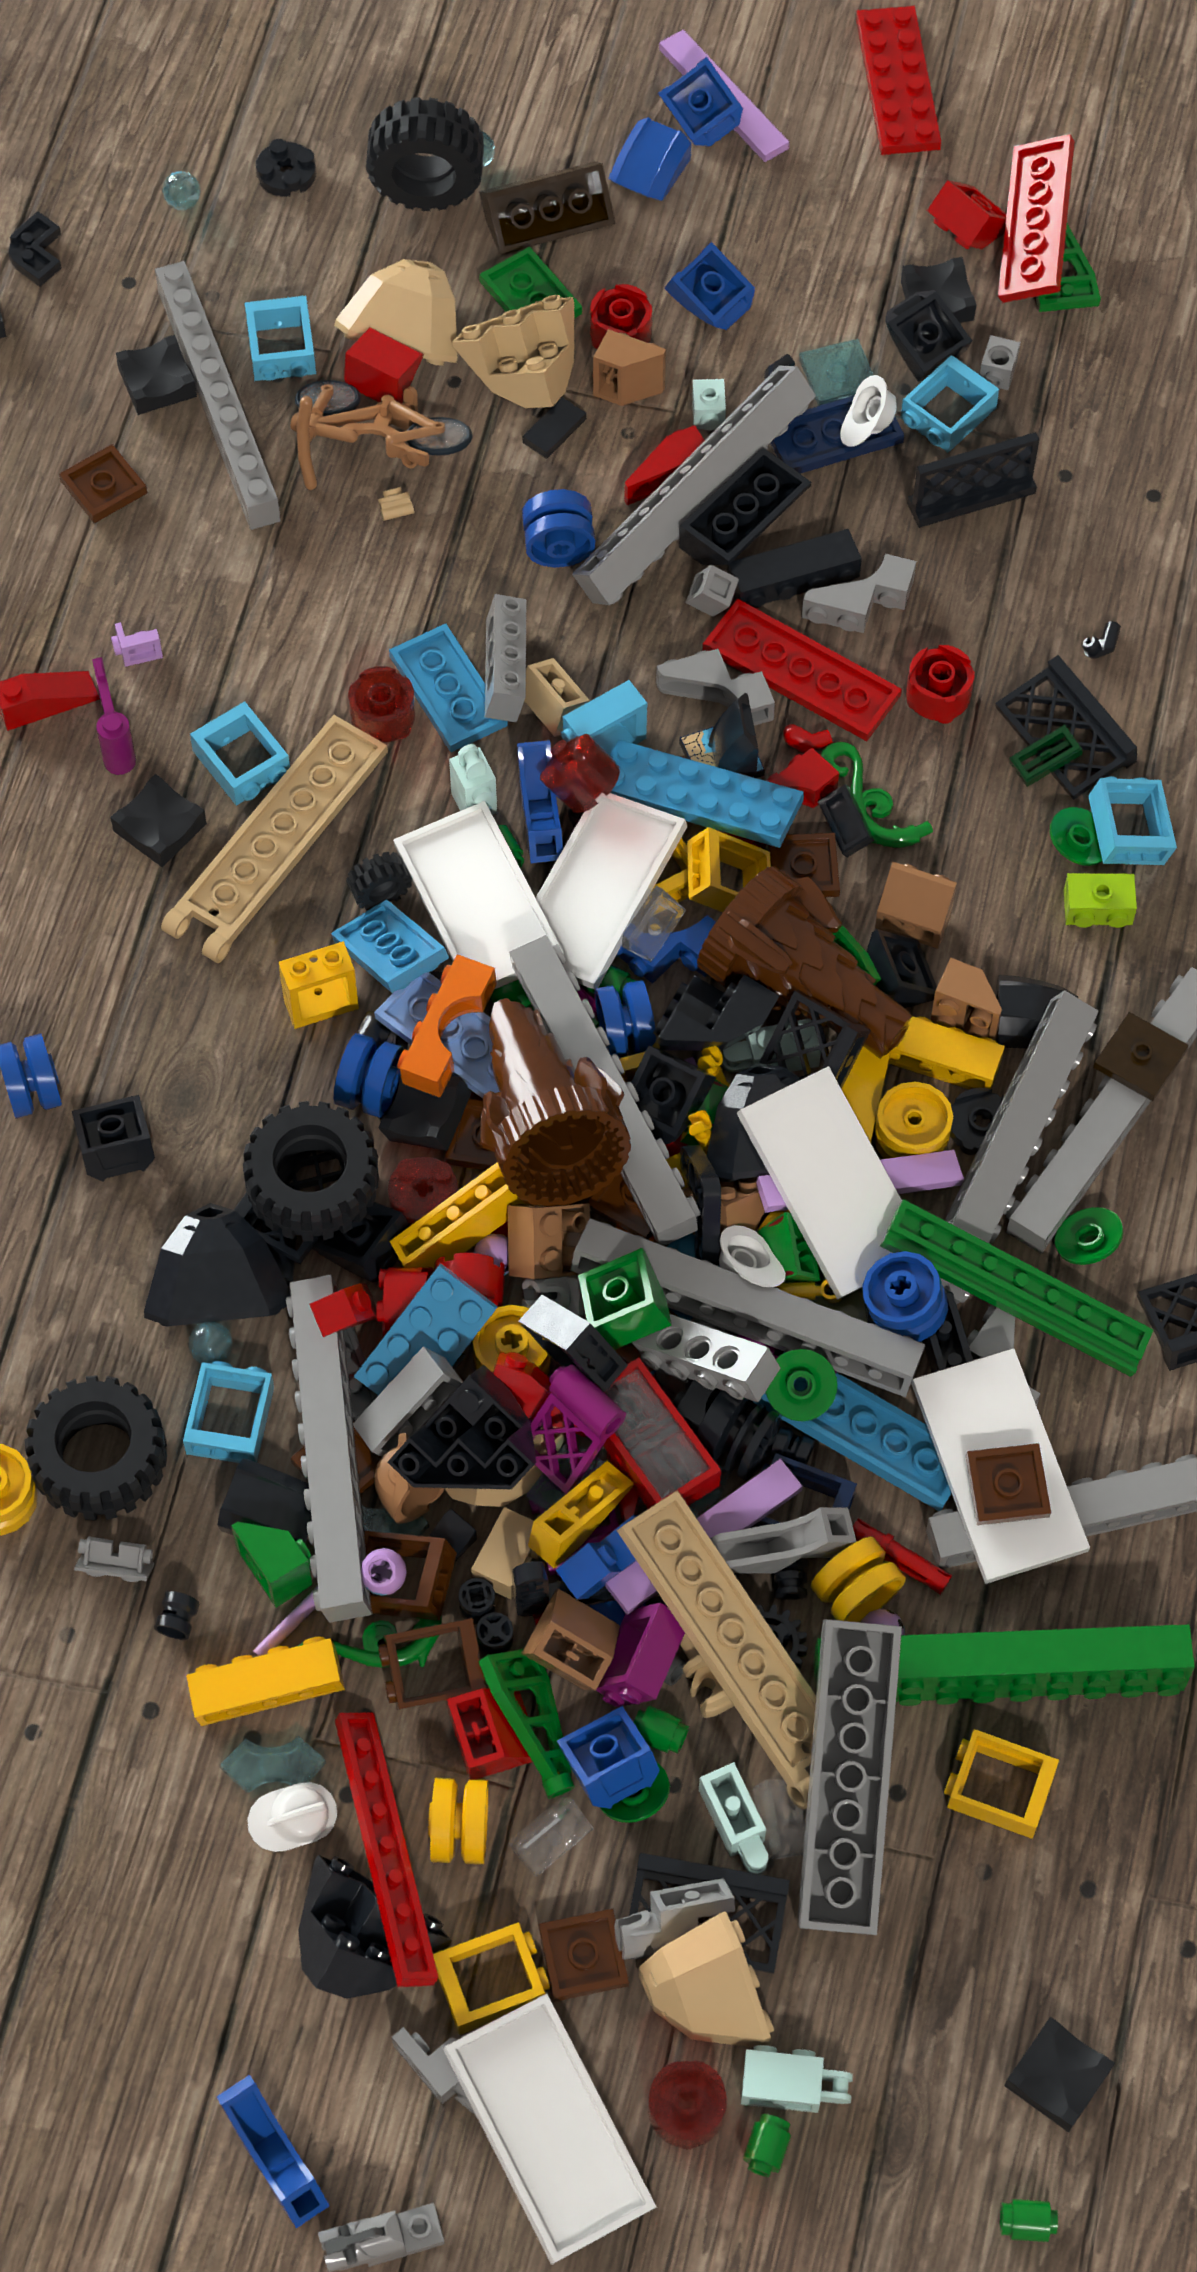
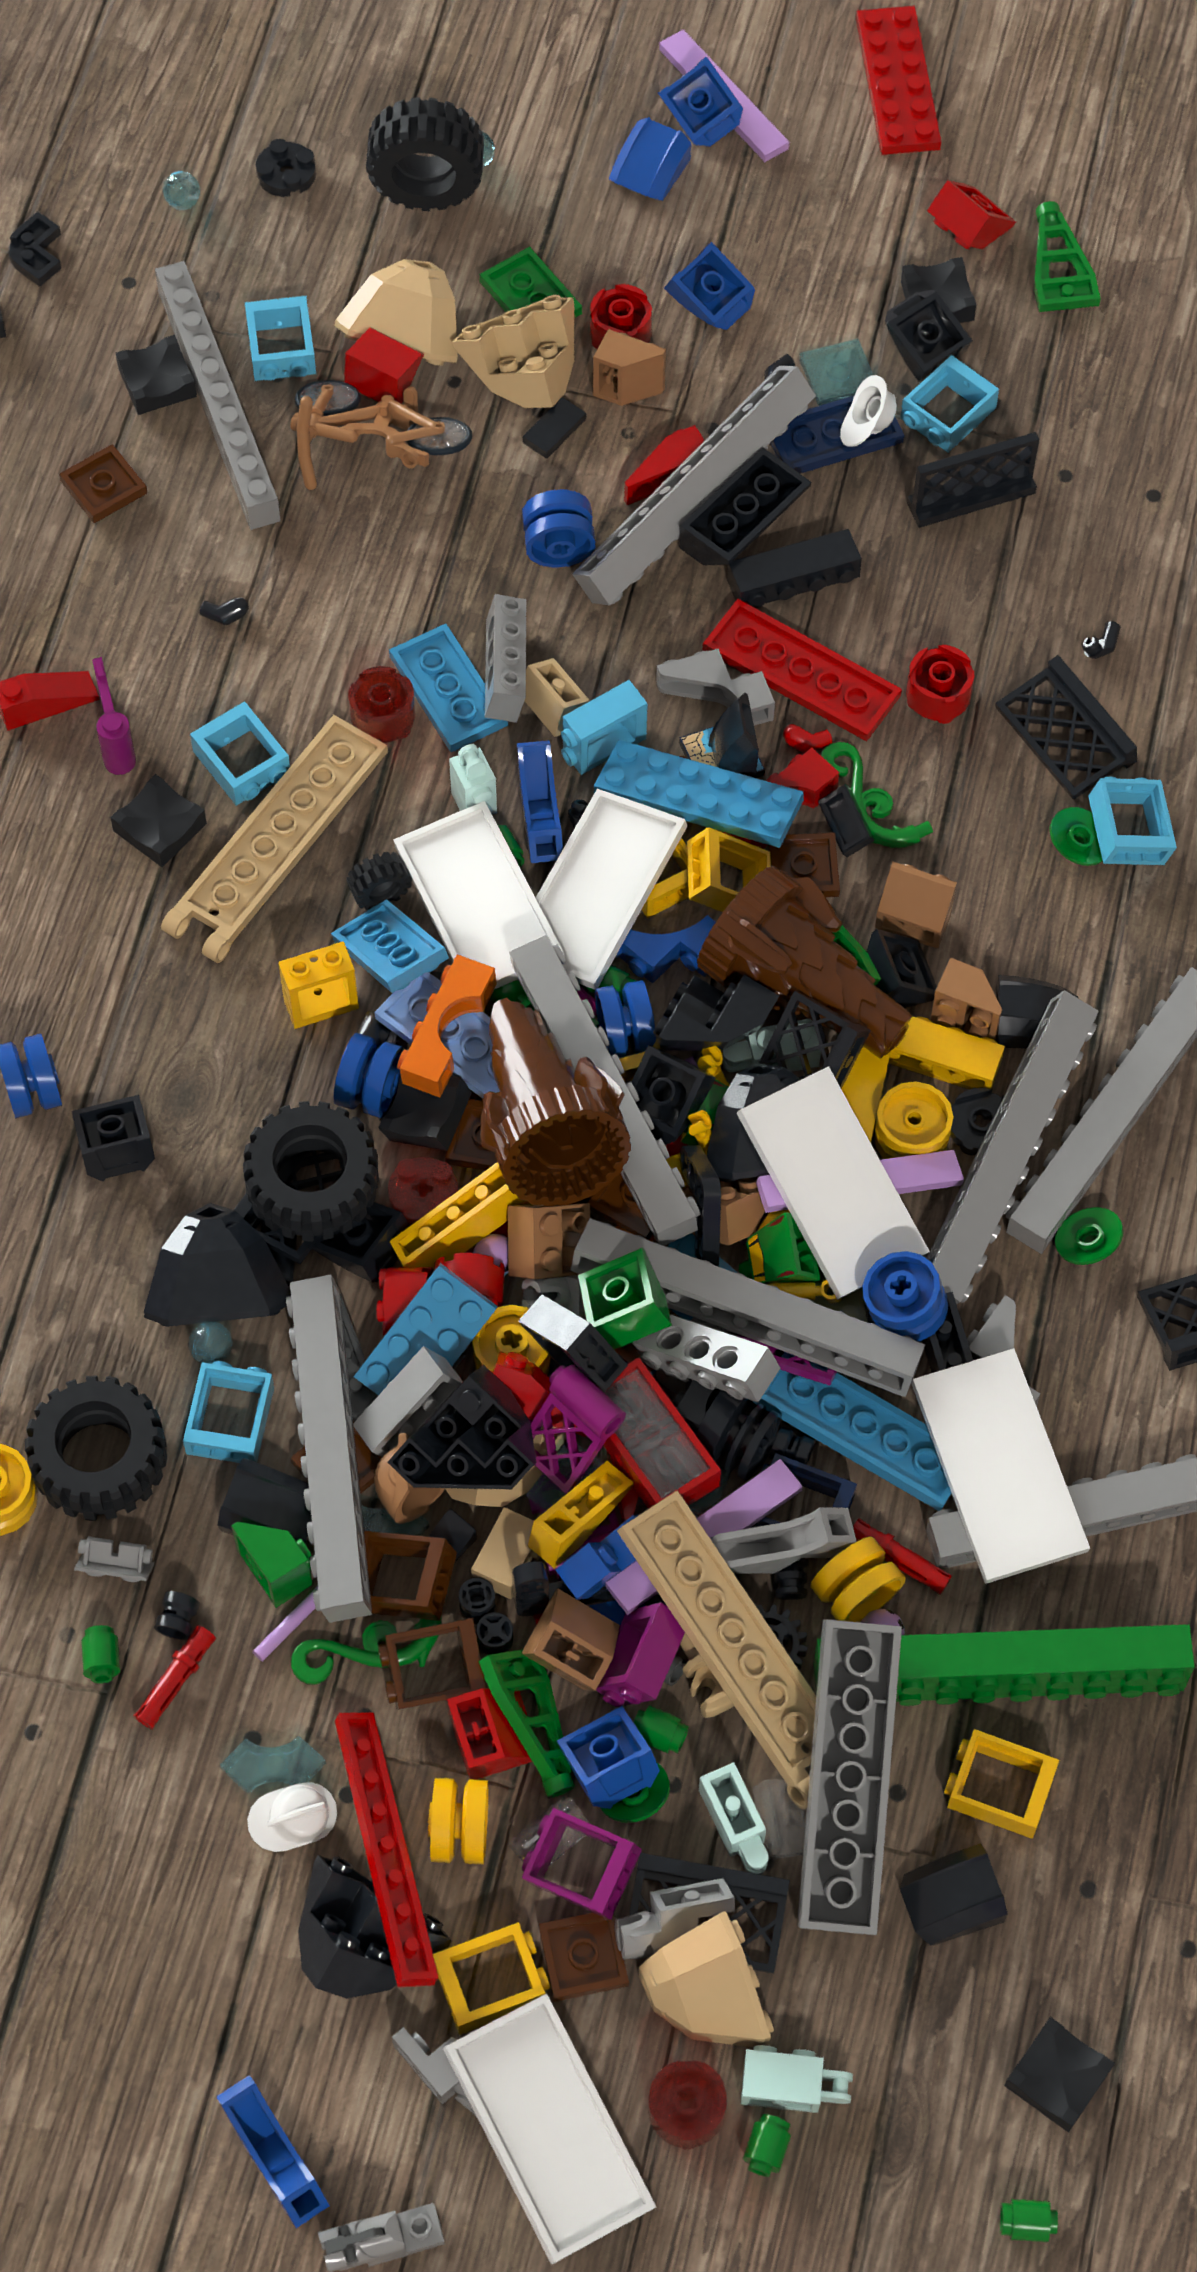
lavender bracket [111,622,163,667] -> none
yellow brick [186,1637,345,1726] -> none
red slope [309,1283,377,1337] -> none
lavender piece [361,1548,407,1596] -> none
tan plate [378,487,414,521] -> none
dark brown slope [479,162,616,254] -> none
clear red brick [540,734,620,813] -> none
clear slope [622,886,686,962] -> none
light grey brick [686,565,739,617] -> none
light aqua brick [692,379,726,430] -> none
white piece [719,1225,786,1287] -> none
green dish [766,1349,837,1421] -> none
light grey arch [802,554,916,633] -> none
green plate [880,1199,1153,1377] -> none
reddish brown plate [966,1443,1051,1526] -> none
light grey brick [980,335,1021,390] -> none
plate [998,134,1075,303] -> none
dark green tile [1009,725,1083,787] -> none
lime brick [1064,873,1137,928] -> none
dark brown plate [1093,1012,1189,1101] -> none
none -> green brick [81,1625,120,1684]
none -> red pin [133,1625,217,1730]
none -> black arm [199,597,249,625]
none -> magenta window [521,1808,642,1920]
none -> black slope [900,1843,1008,1946]

